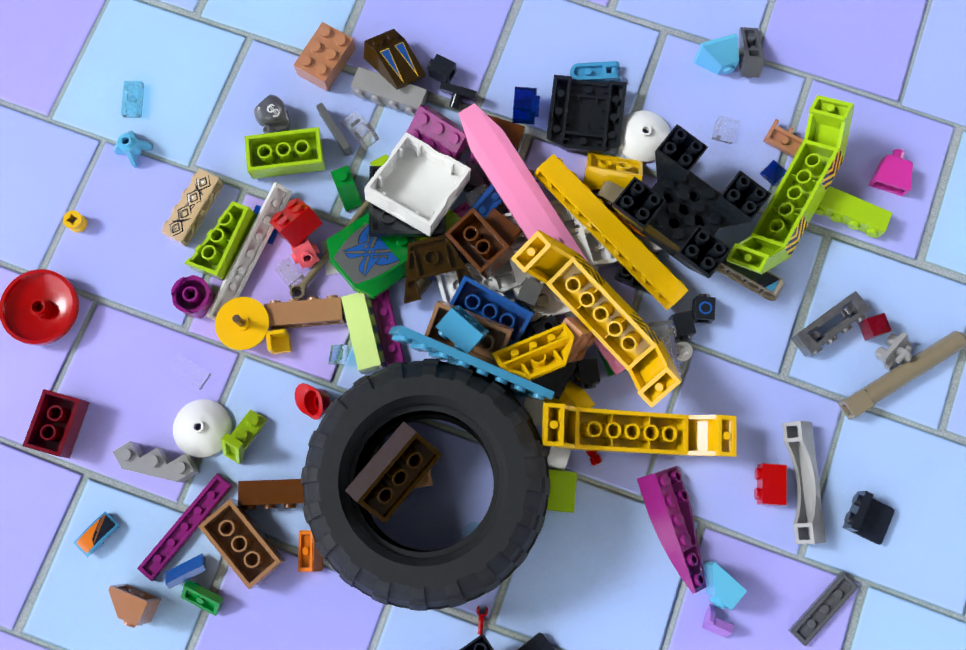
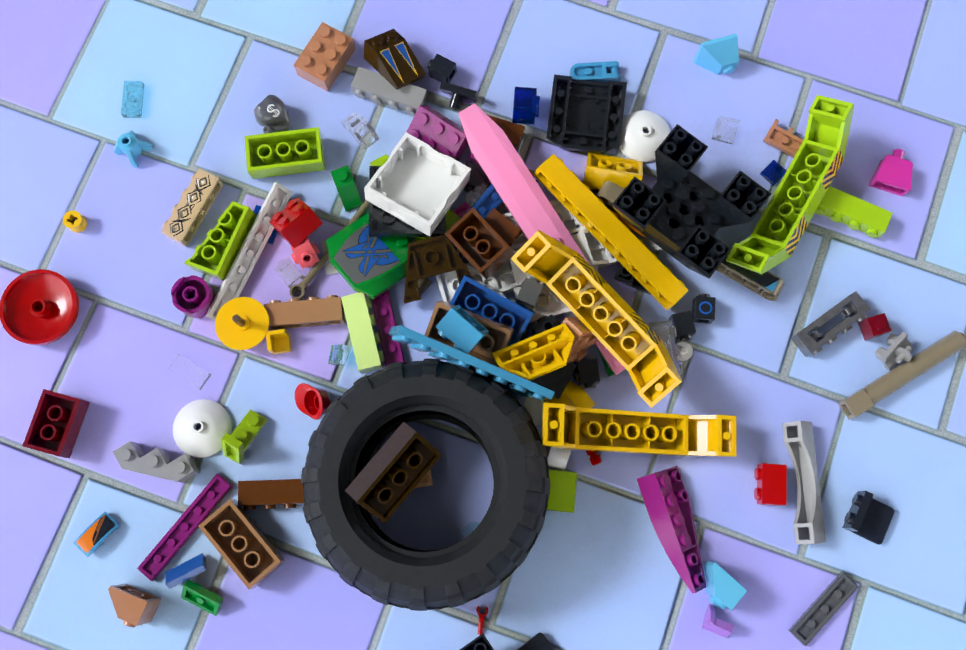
orange slope [298,530,323,572] -> none
dark grey tile [316,103,352,156] -> none
dark grey slope [739,27,765,78] -> none

